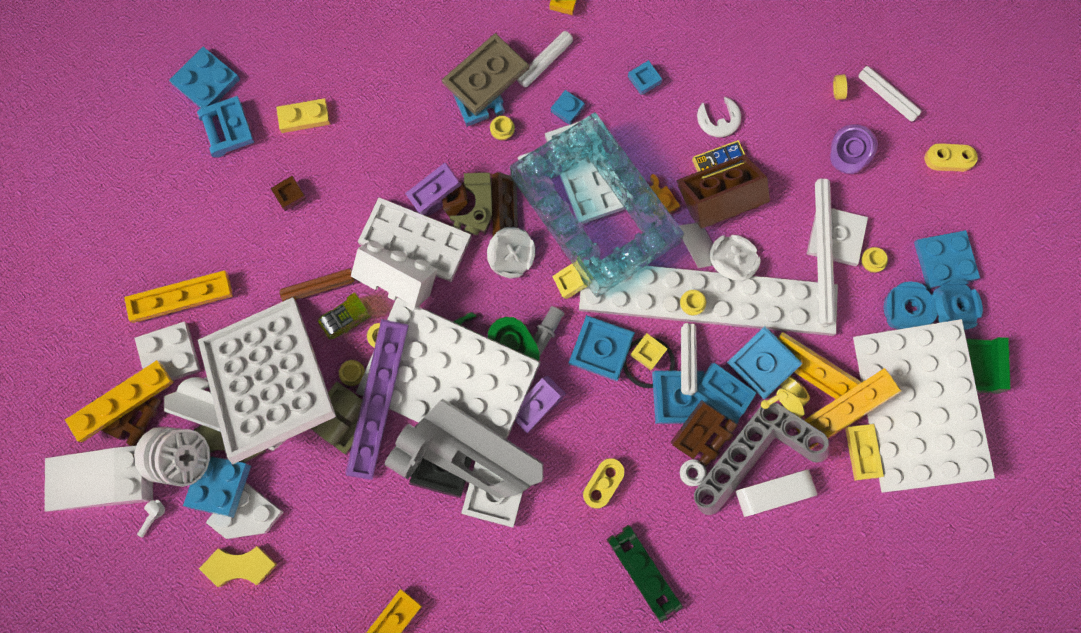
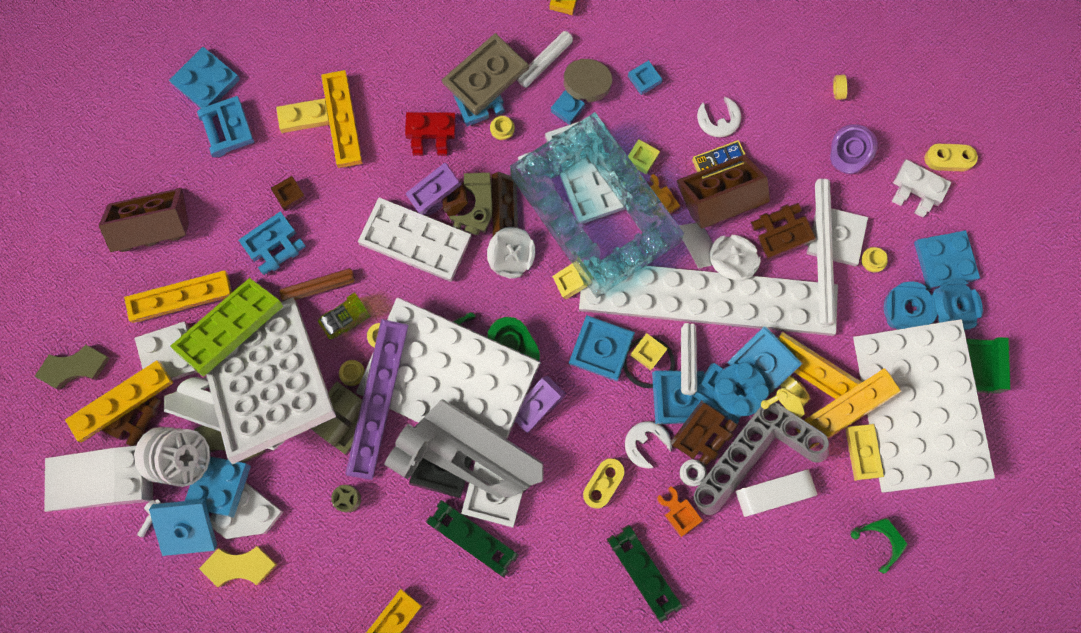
white wedge [351,242,438,311] -> none
light grey axle [533,306,565,356] -> none
light yellow plate [680,290,706,316] -> none
white axle [859,66,922,121] -> none
none -> olive tile [35,344,110,390]
none -> reddish brown slope [99,188,189,252]
none -> dark azure plate [149,499,217,556]
none -> lime plate [170,278,283,377]
none -> dark azure plate [238,211,306,275]
none -> yellow plate [321,70,363,168]
none -> olive wheel [331,485,361,513]
none -> red plate [405,112,456,156]
none -> dark green plate [426,500,519,578]
none -> dark tan tile [563,59,612,102]
none -> light yellow plate [625,139,660,175]
none -> white head [625,421,672,468]
none -> orange plate [656,487,703,537]
none -> dark azure plate [713,363,769,416]
none -> reddish brown plate [751,203,816,261]
none -> green helmet [850,518,908,574]
none -> white plate [892,159,951,217]

